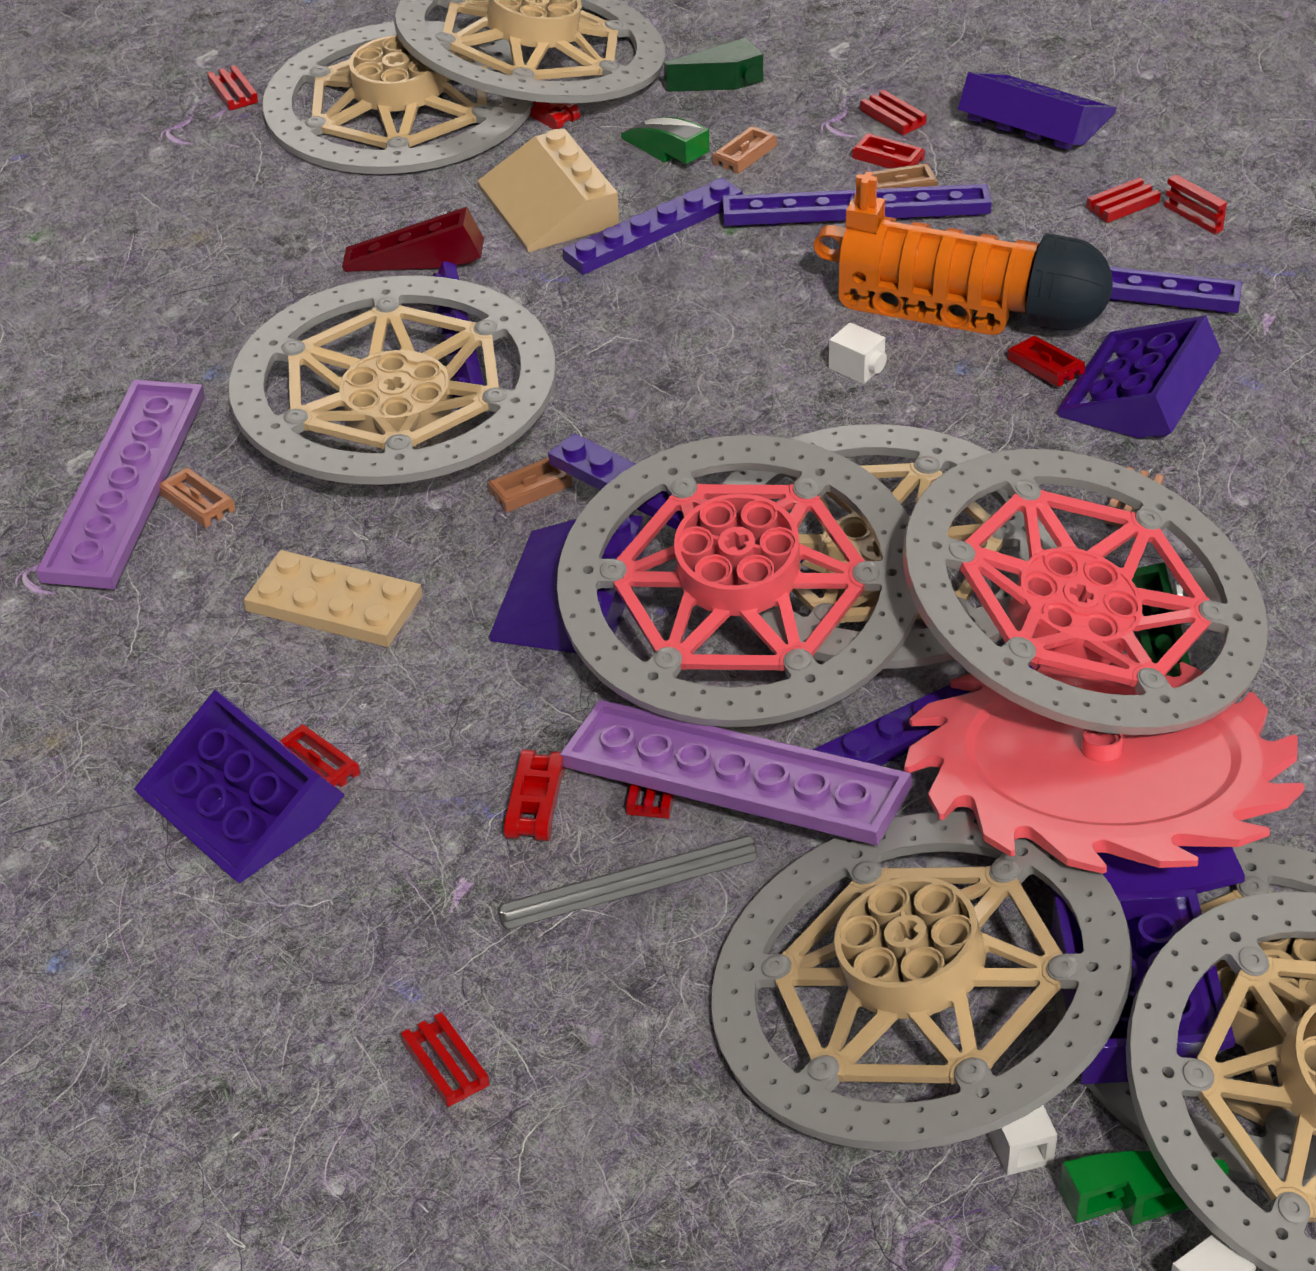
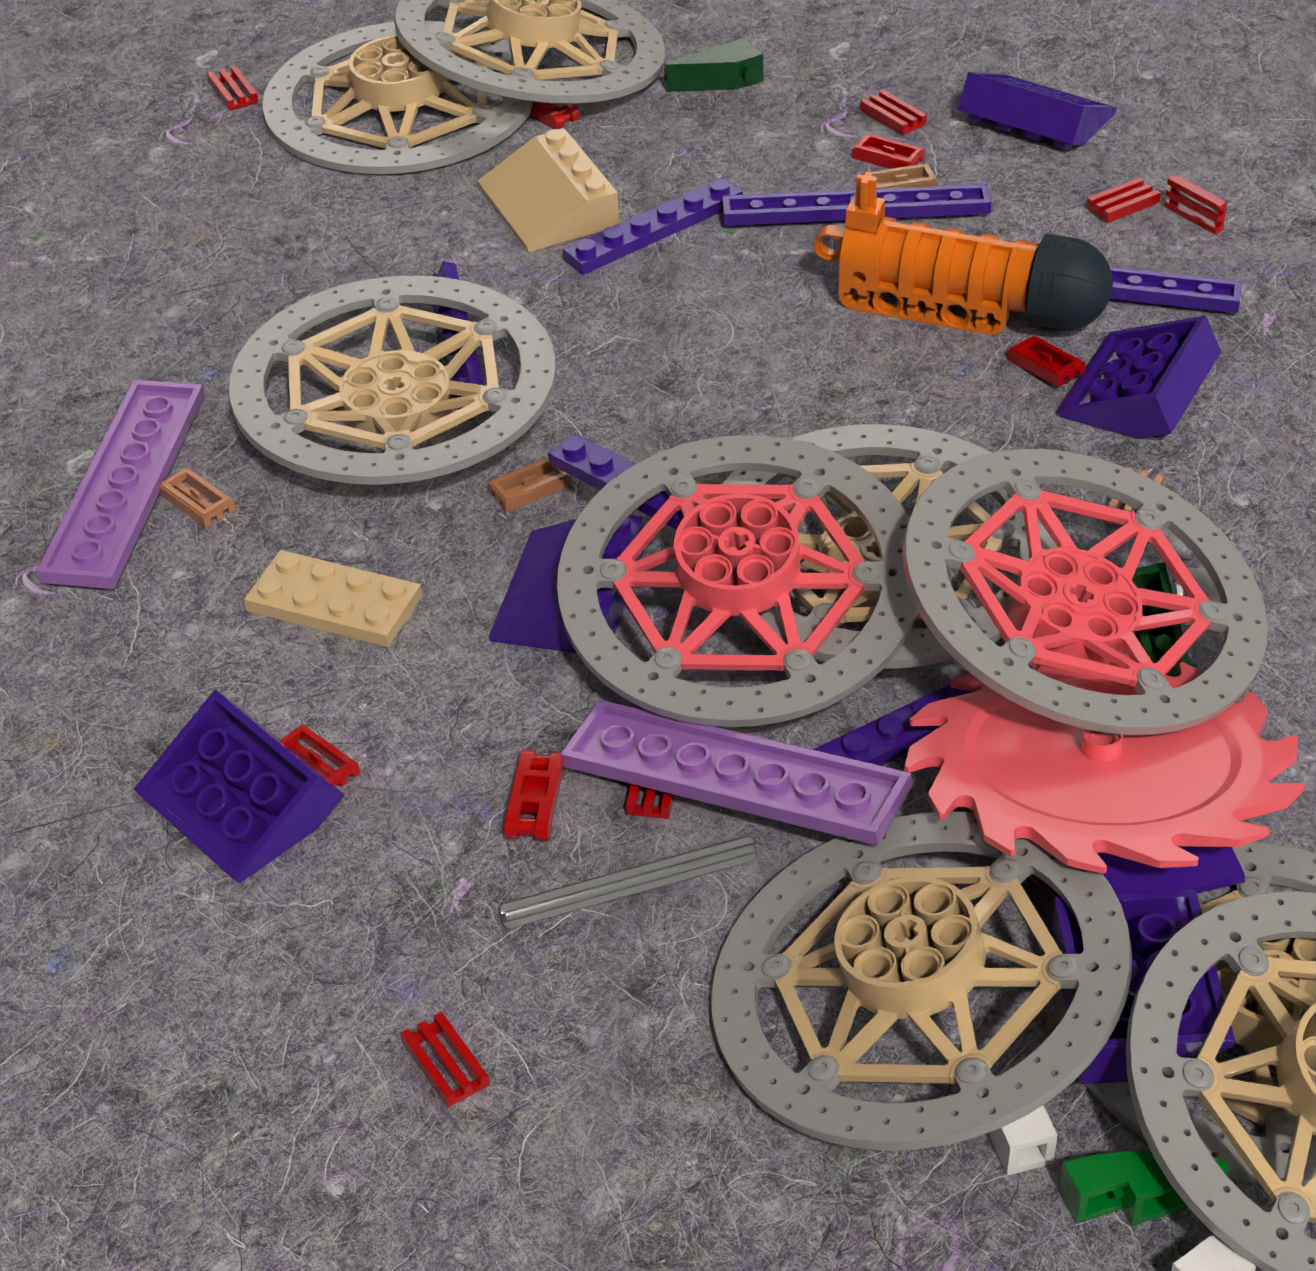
dark red slope [342,206,484,272] -> none
green slope [621,117,709,164] -> none
nougat tile [712,126,777,174] -> none
white brick [829,322,887,384] -> none

